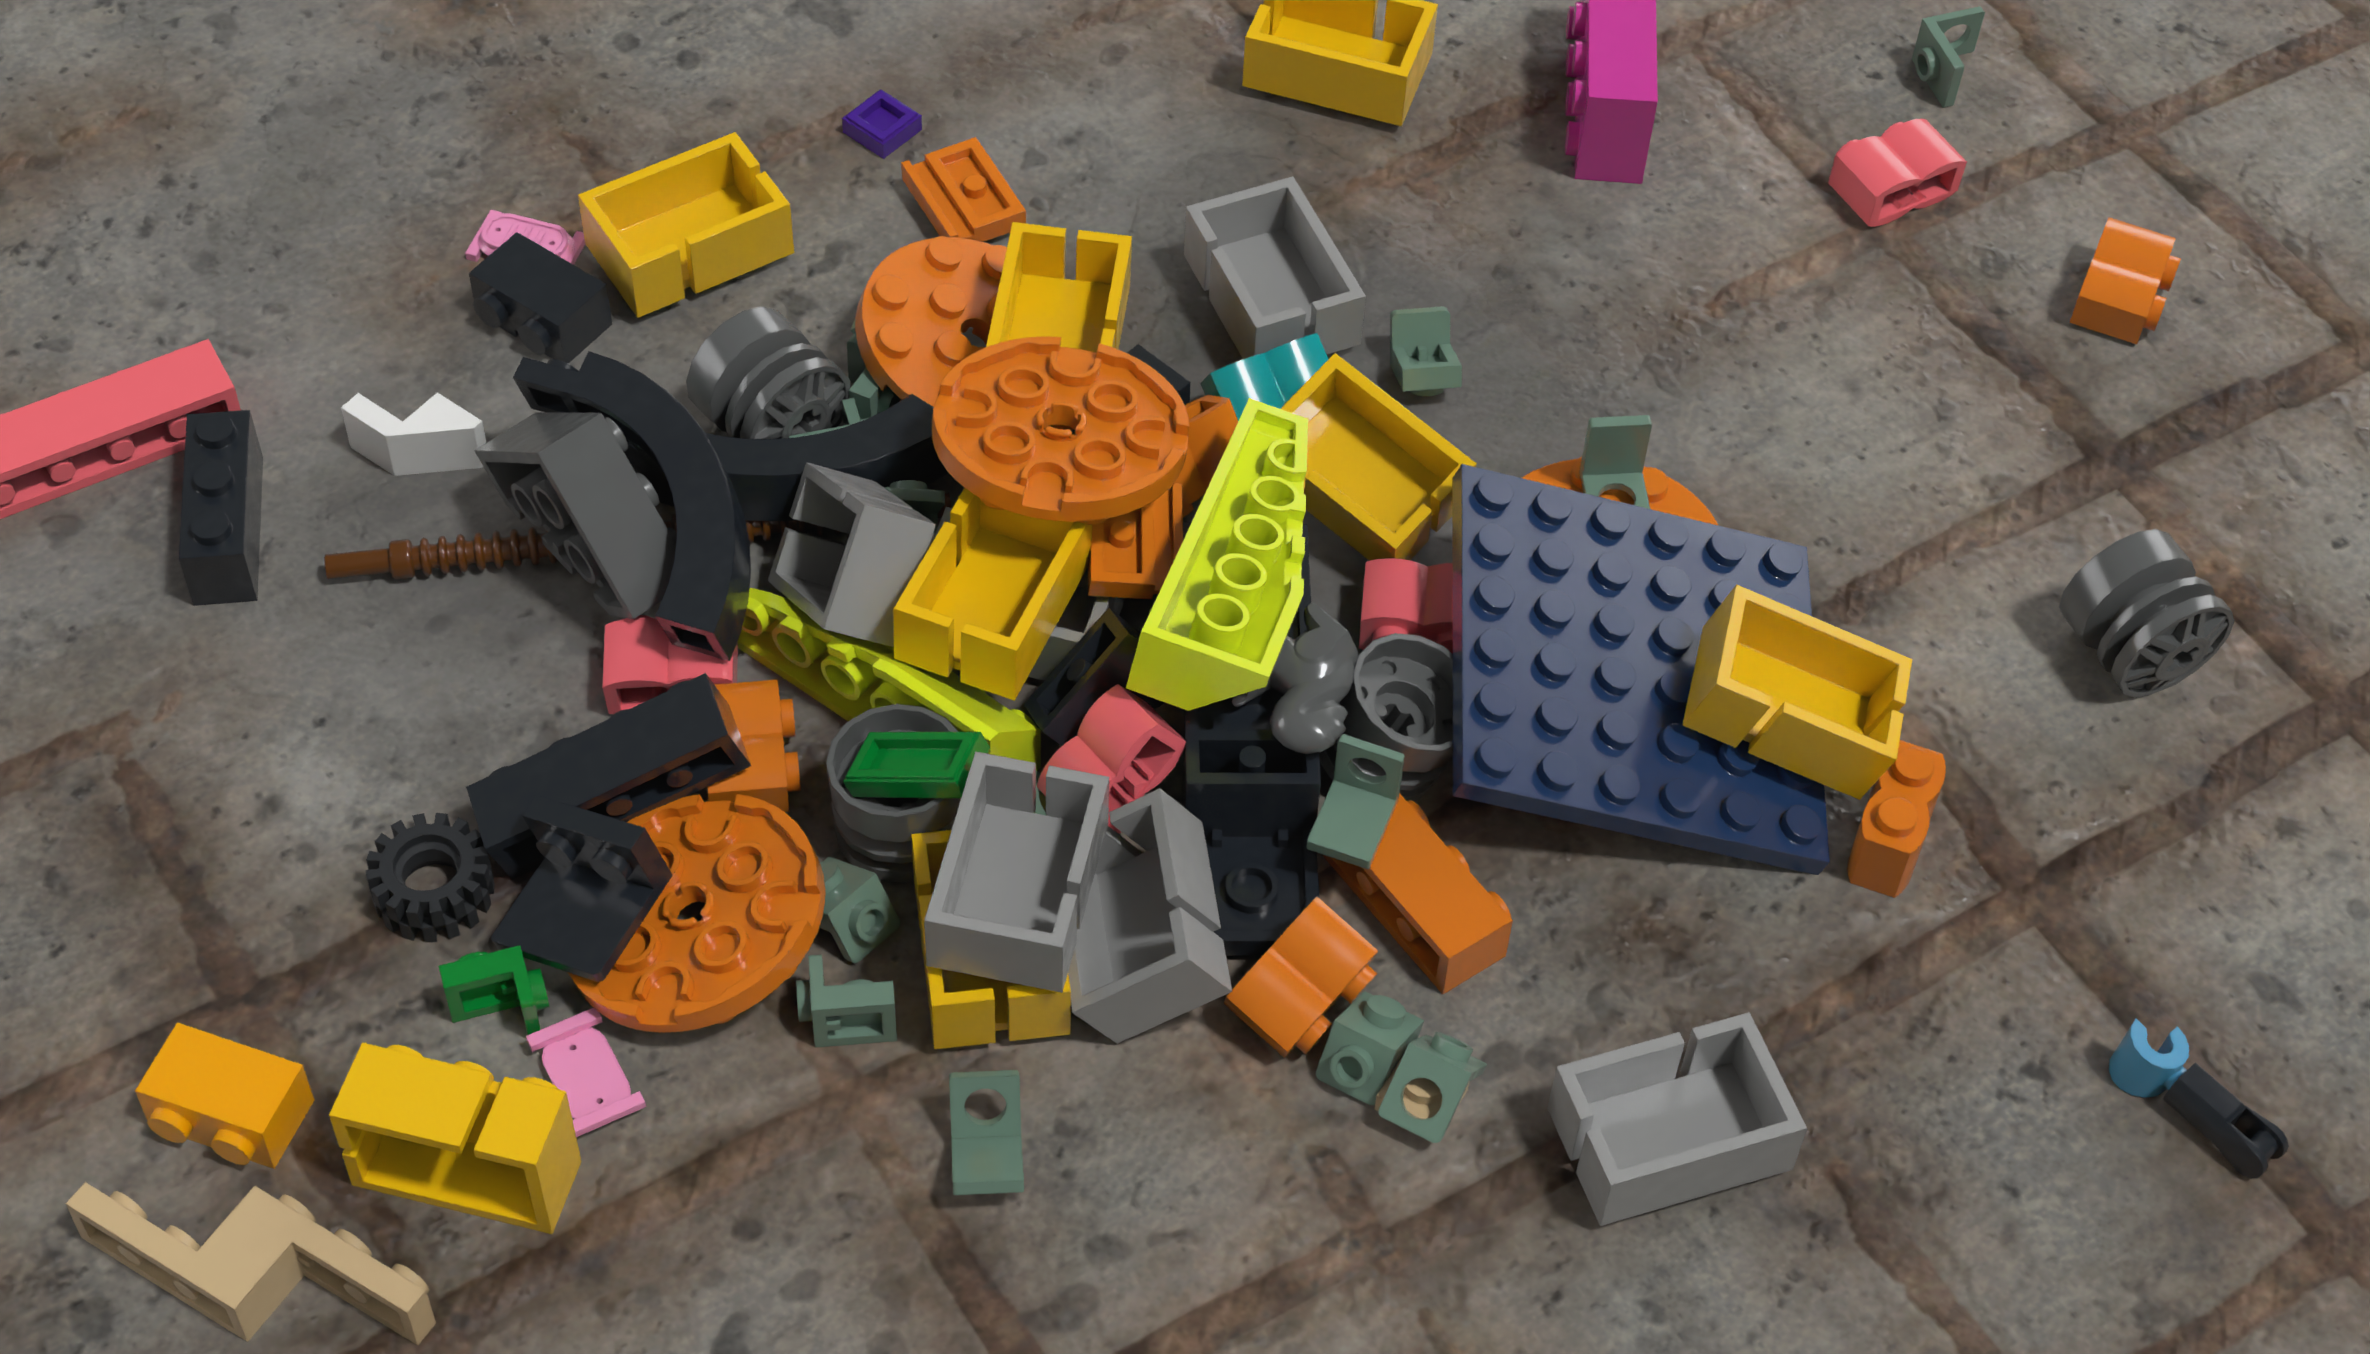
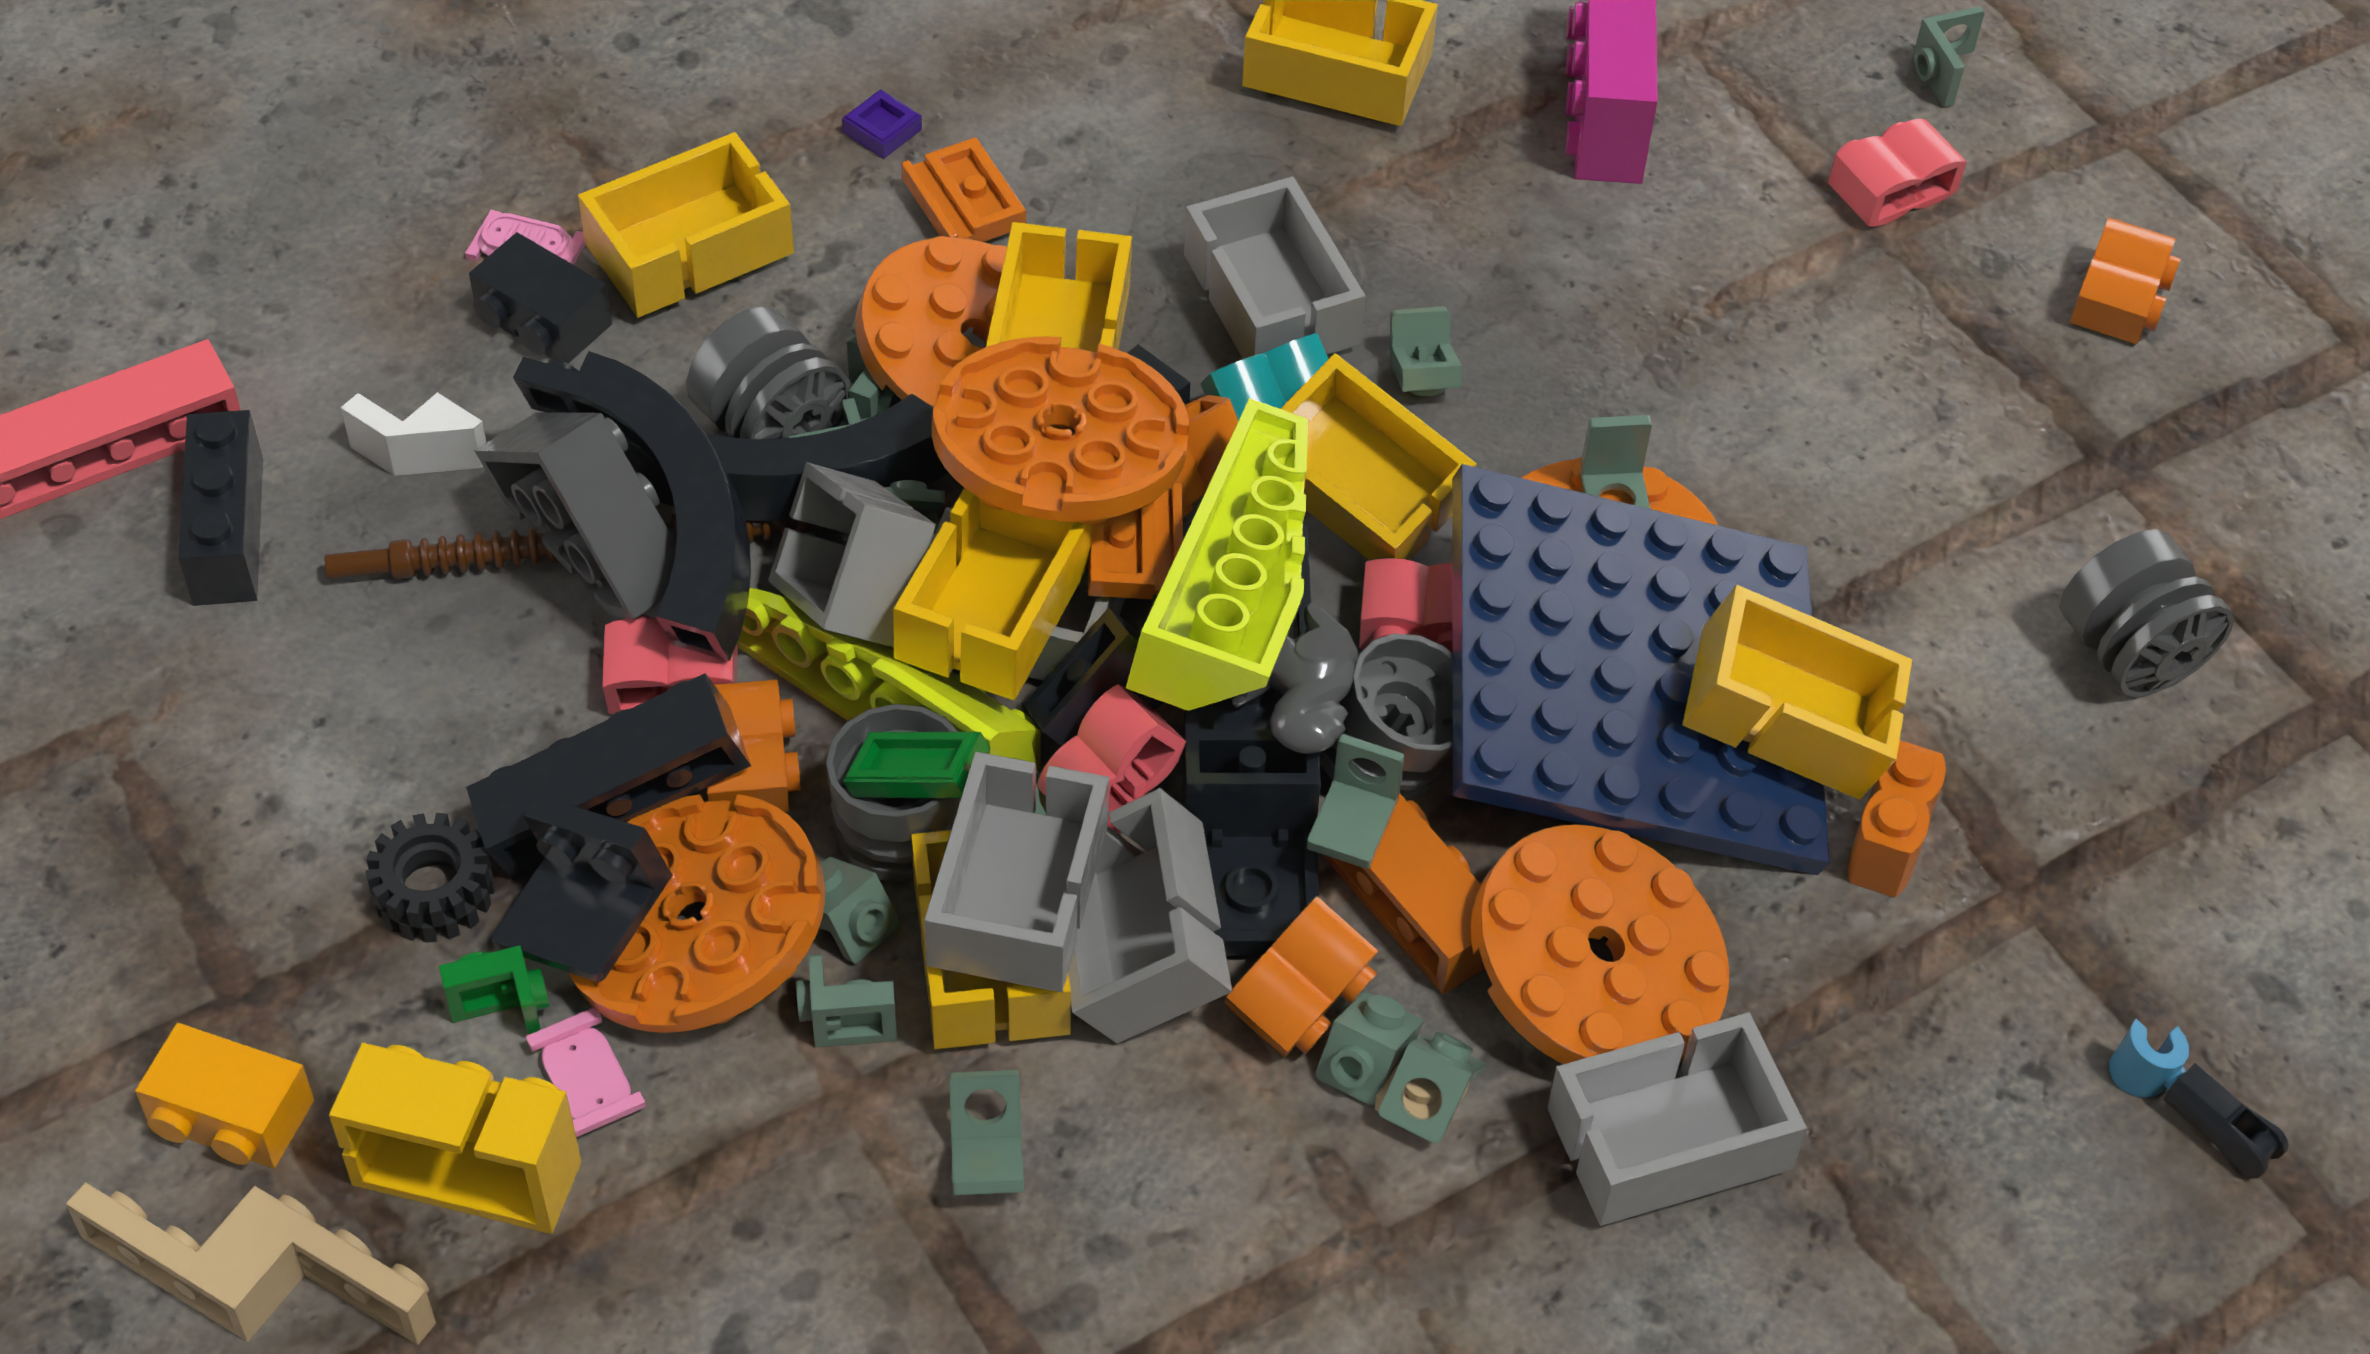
none -> orange plate [1471,825,1729,1064]

